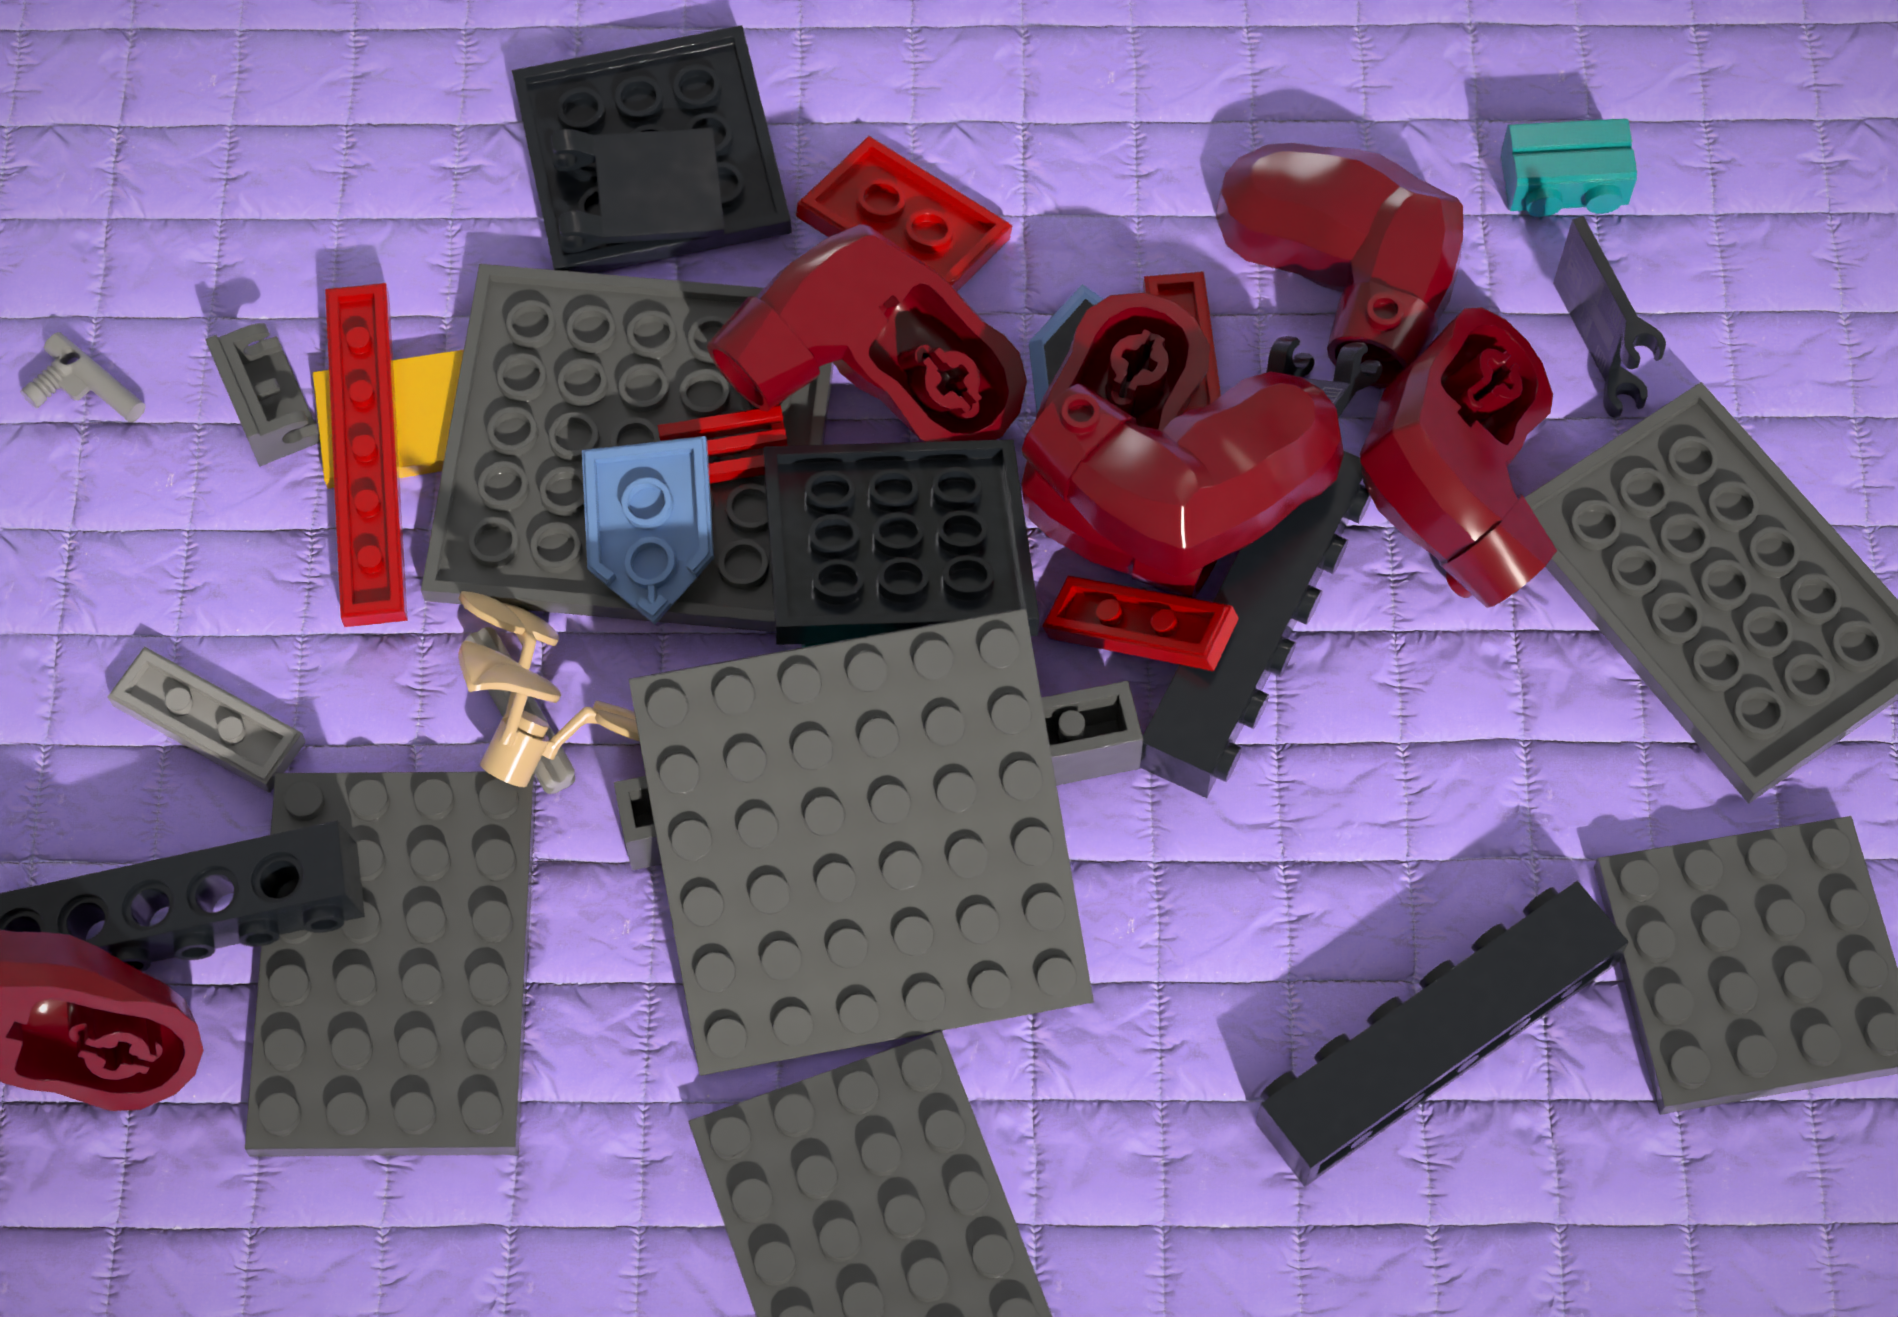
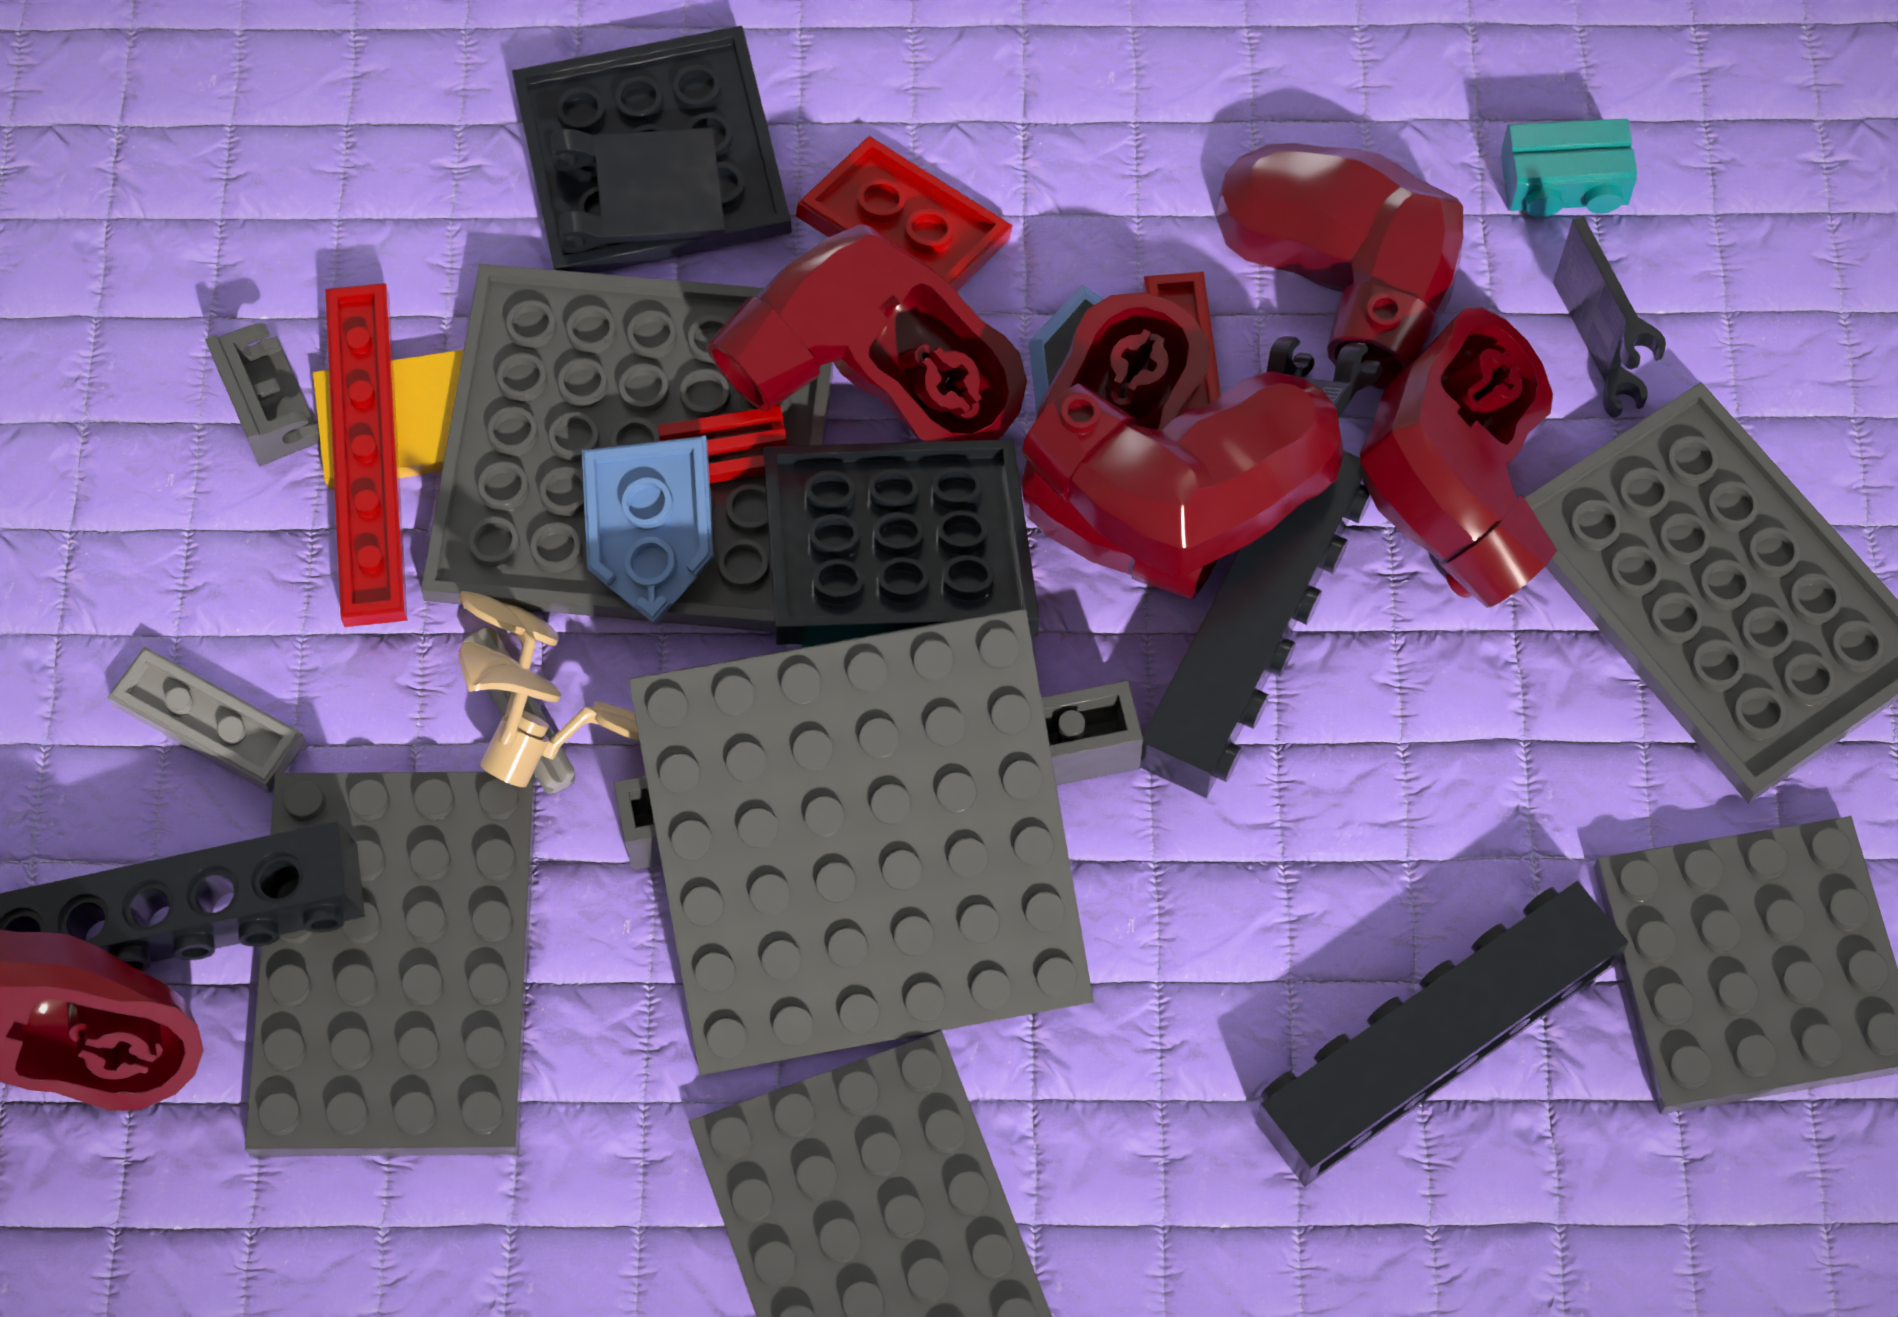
light grey hose [20,332,146,422] -> none
red tile [1042,575,1239,671] -> none

